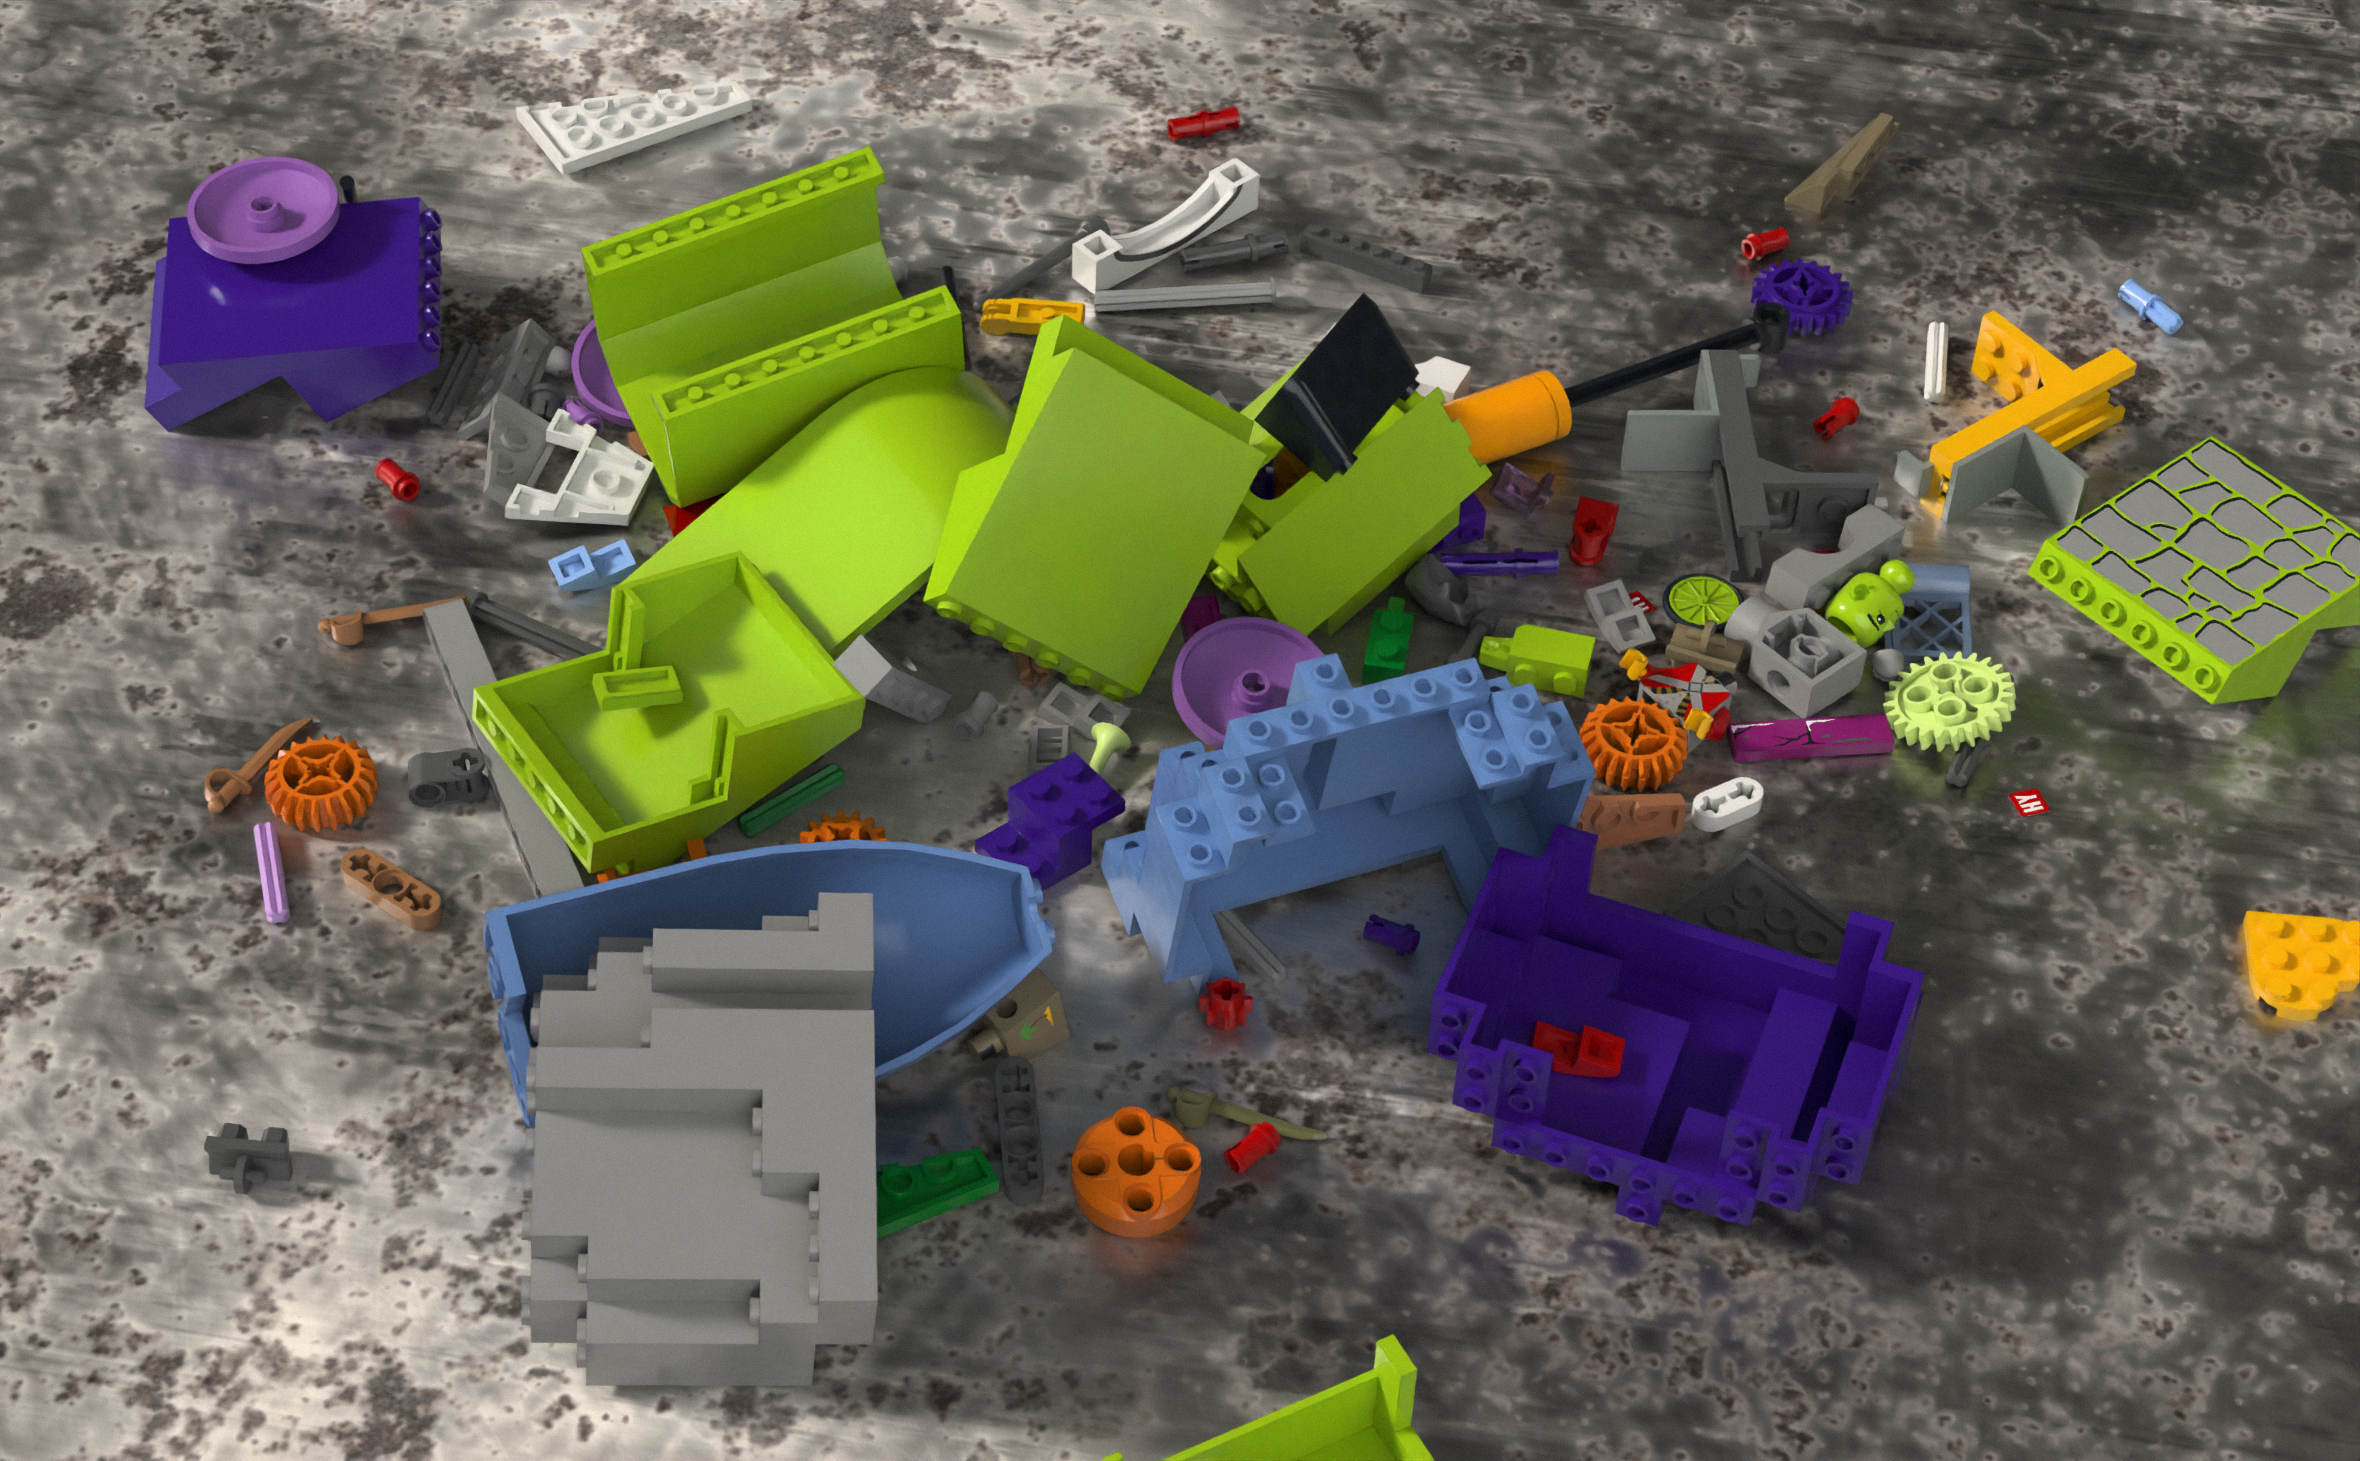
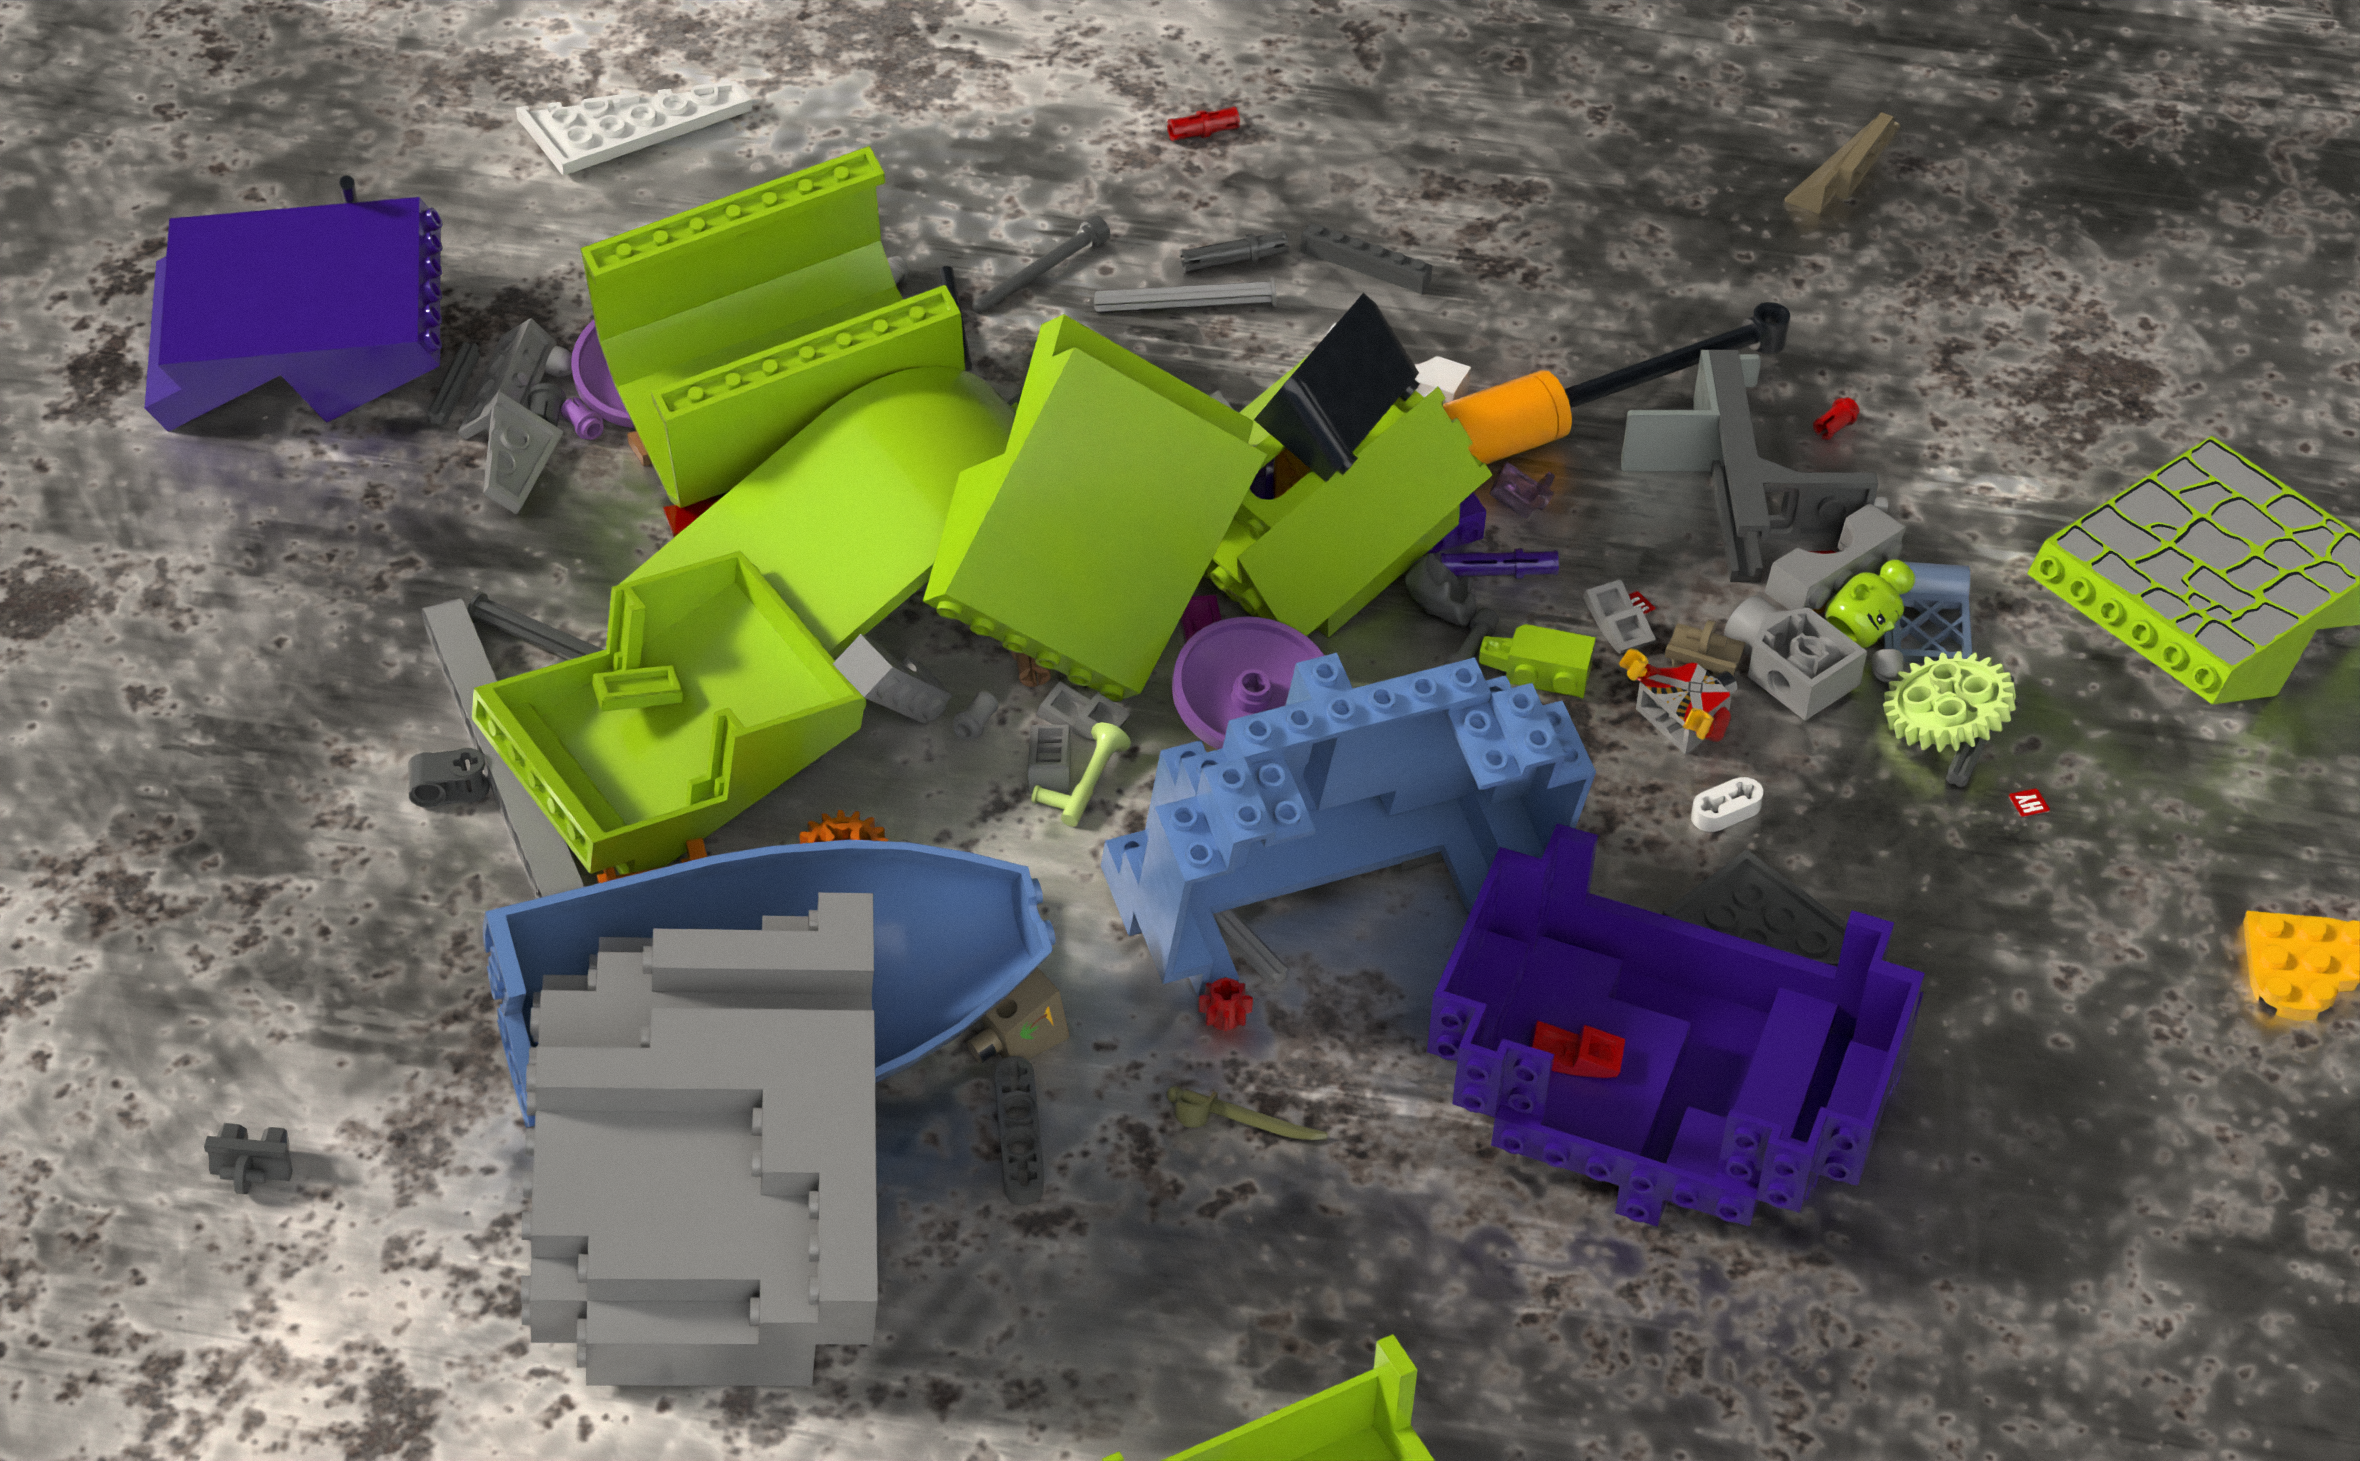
medium lavender dish [187,157,340,264] -> none
medium nougat sword [204,717,313,813] -> none
lavender axle [254,821,290,924] -> none
orange gear [264,734,379,834] -> none
medium nougat sword [318,595,468,645] -> none
medium nougat beam [341,849,443,930] -> none
red pin [374,458,420,501] -> none
white wing [505,408,654,526] -> none
light blue slope [548,538,638,591] -> none
green axle [737,763,845,838] -> none
green wing [876,1148,1000,1239] -> none
dark purple bracket [975,752,1126,891] -> none
yellow hinge [980,298,1086,336] -> none
orange piece [1070,1106,1201,1238] -> none
white arch [1072,157,1260,294] -> none
red pin [1223,1122,1281,1175] -> none
green hinge [1362,596,1414,686] -> none
dark purple pin [1363,914,1420,956] -> none
red piece [1569,496,1619,566] -> none
nougat wing [1575,793,1687,851] -> none
orange gear [1579,696,1689,793] -> none
lime wheel [1662,573,1744,633] -> none
magenta tile [1727,713,1895,762] -> none
red pin [1742,227,1790,261] -> none
dark purple gear [1750,258,1853,337] -> none
yellow piece [1894,310,2137,529] -> none
white axle [1924,321,1949,404] -> none
light blue axle [2118,279,2183,334] -> none

